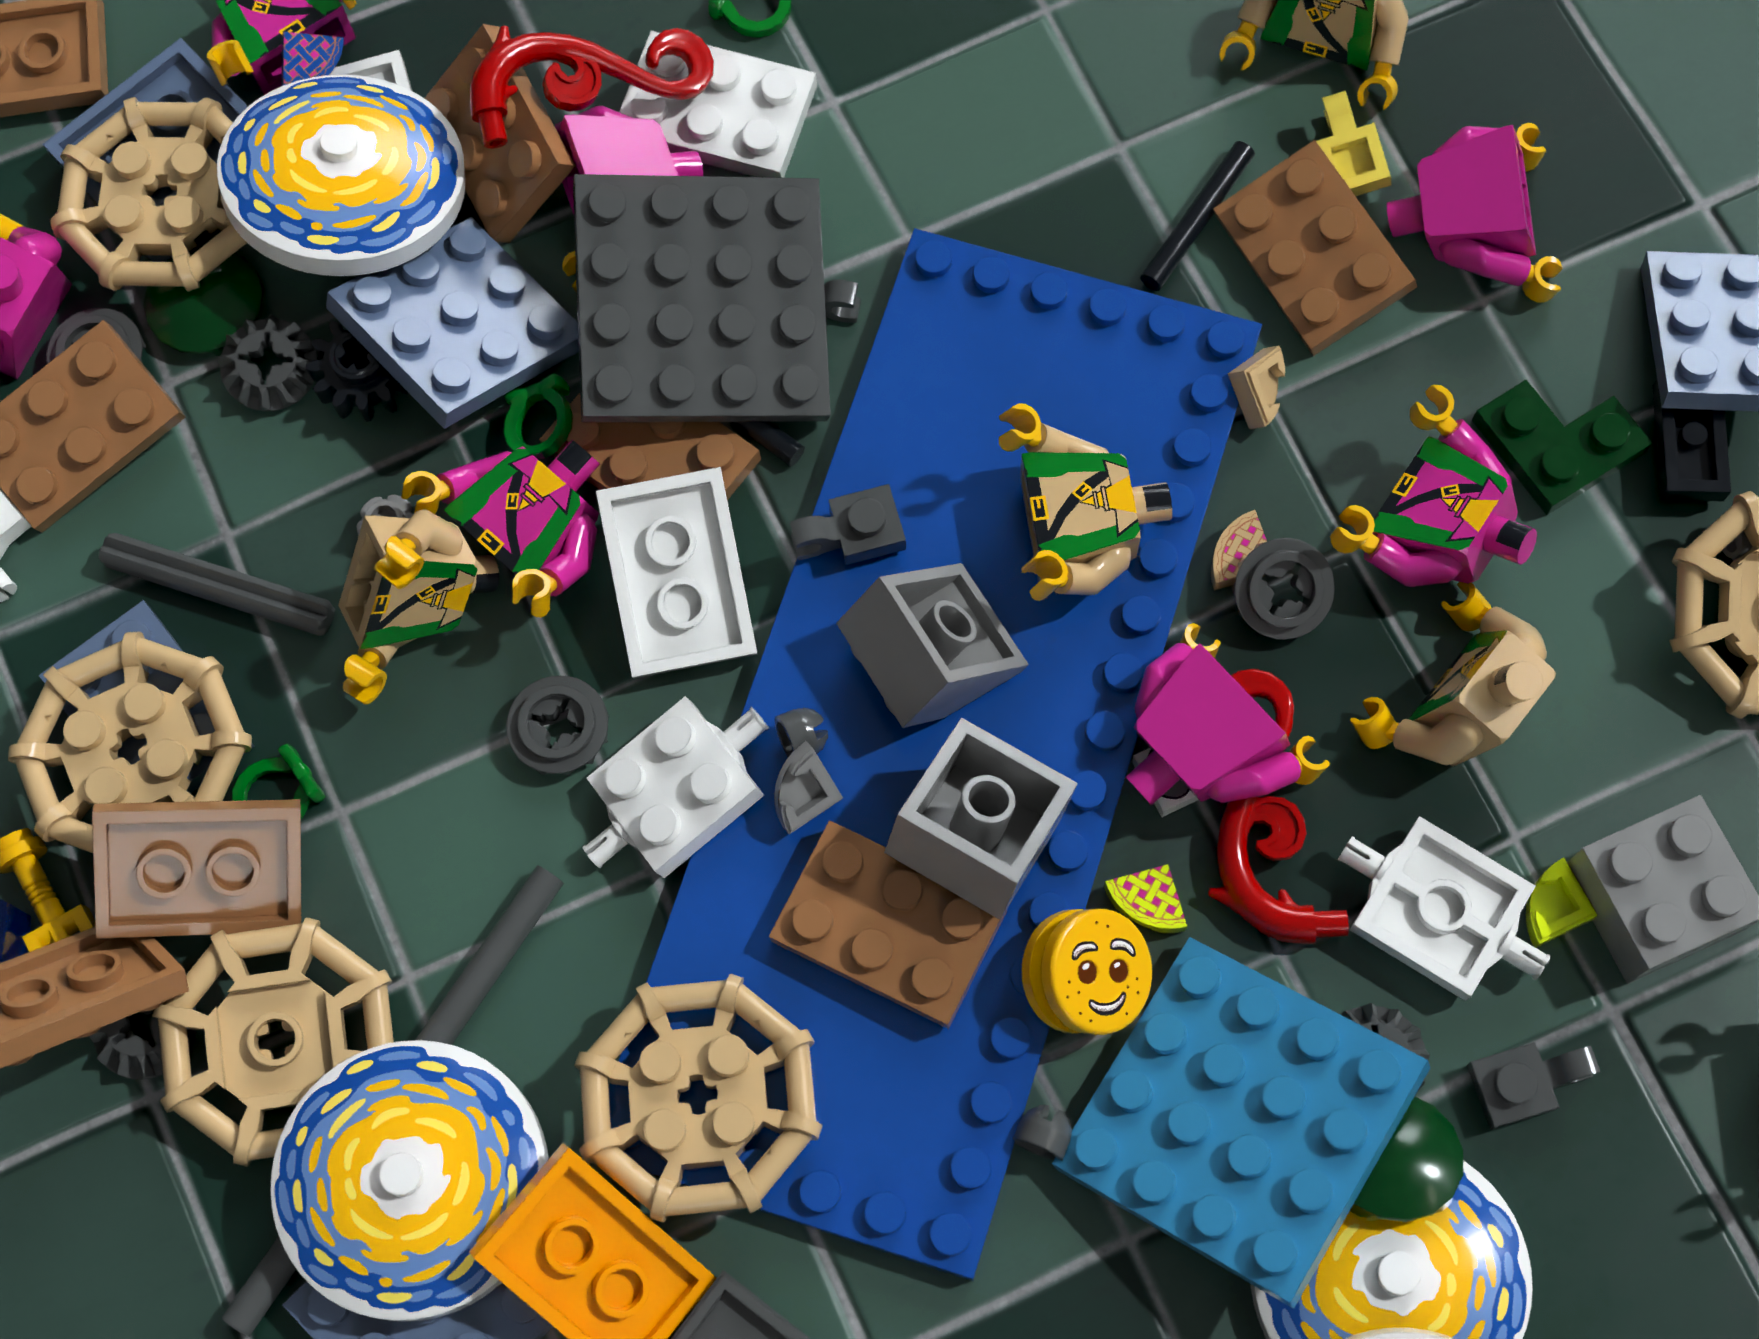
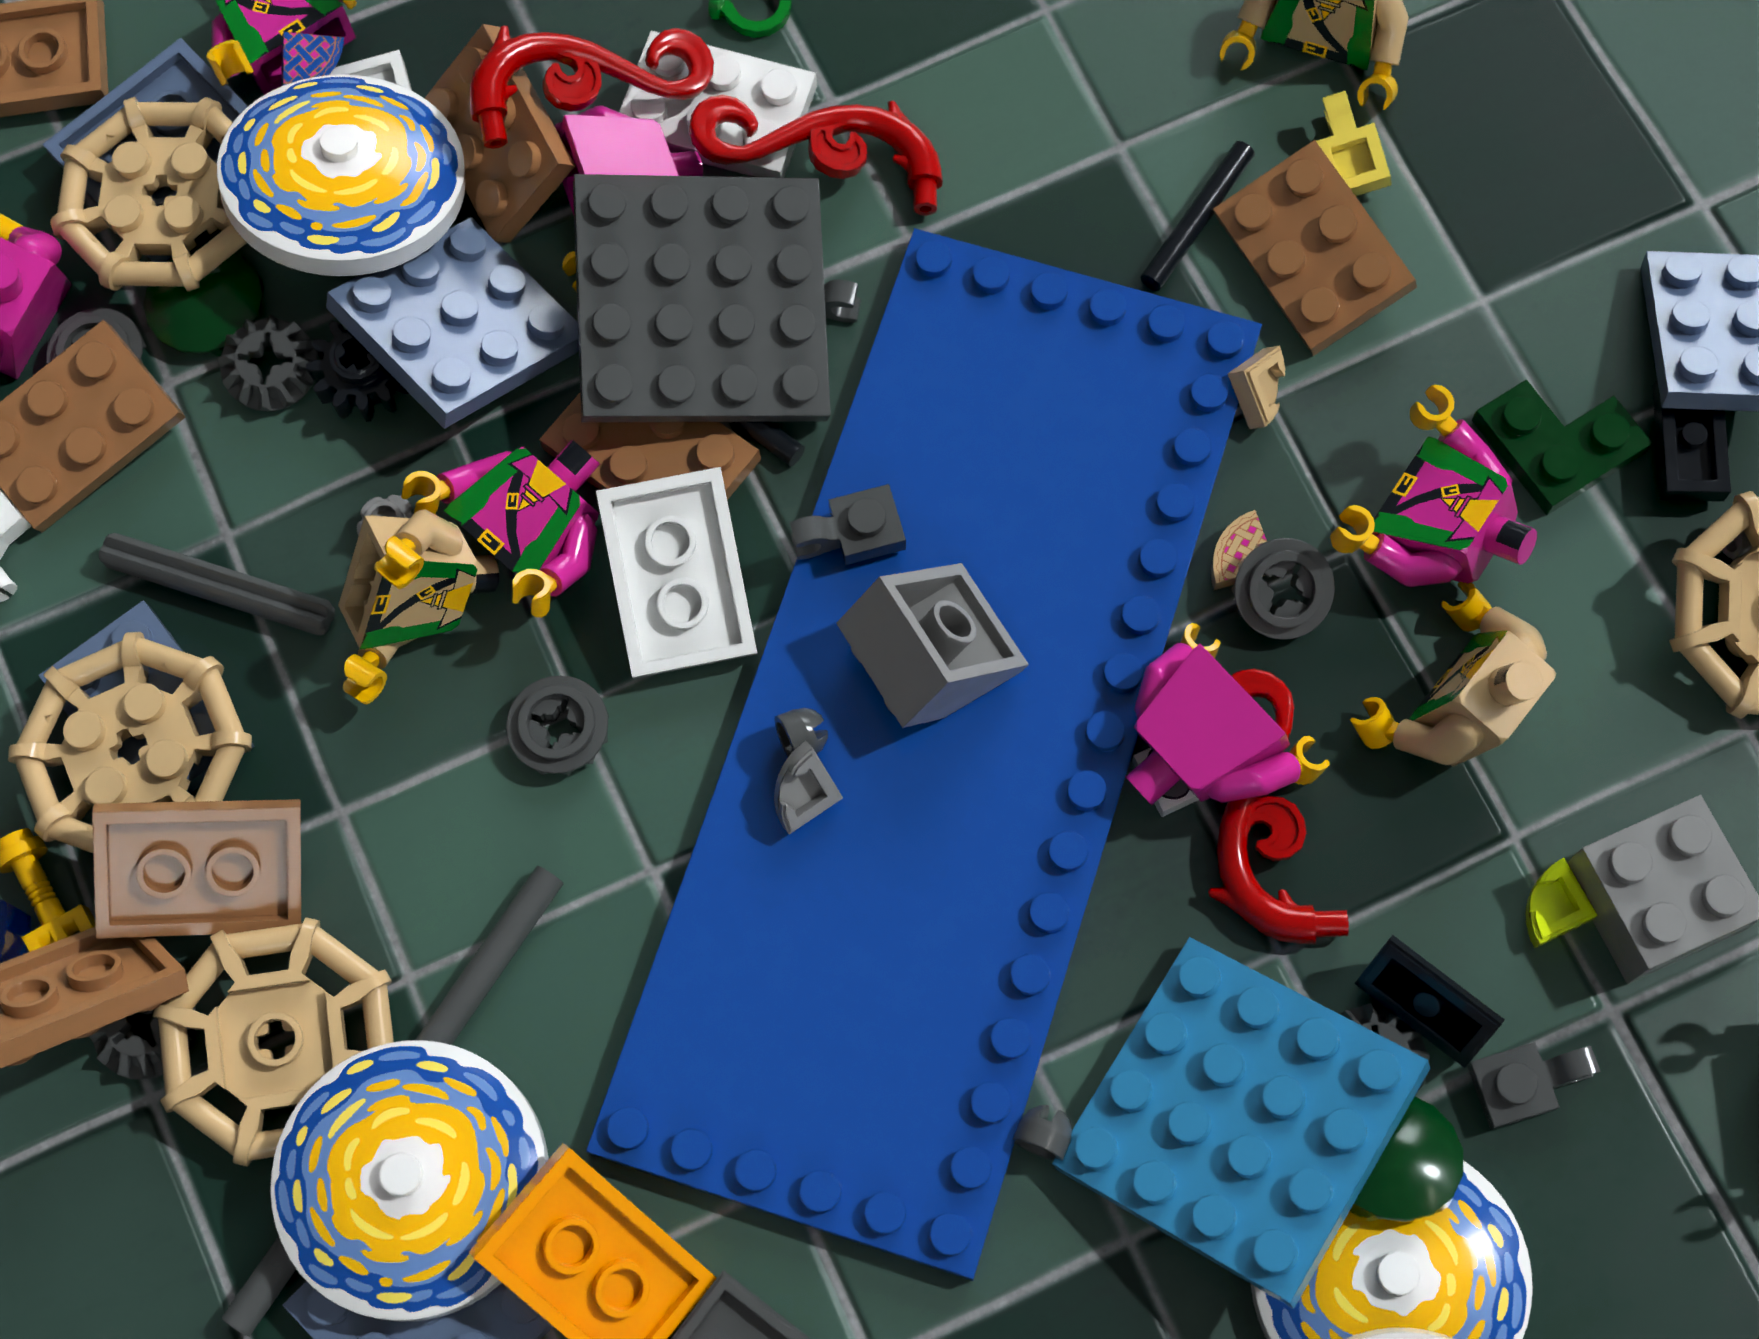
green piece [232,743,326,820] -> none
green piece [504,374,573,460] -> none
tan plate [574,974,822,1223] -> none
white plate [582,696,769,878] -> none
medium nougat plate [769,820,1007,1029] -> none
light grey brick [884,717,1078,920] -> none
torso [999,403,1172,601] -> none
yellow head [1022,909,1152,1035] -> none
neon yellow tile [1104,864,1187,933] -> none
white plate [1337,816,1551,1001] -> none
dark pink torso [1386,123,1562,303] -> none
none -> red plant [689,95,943,215]
none -> black slope [1354,935,1505,1068]

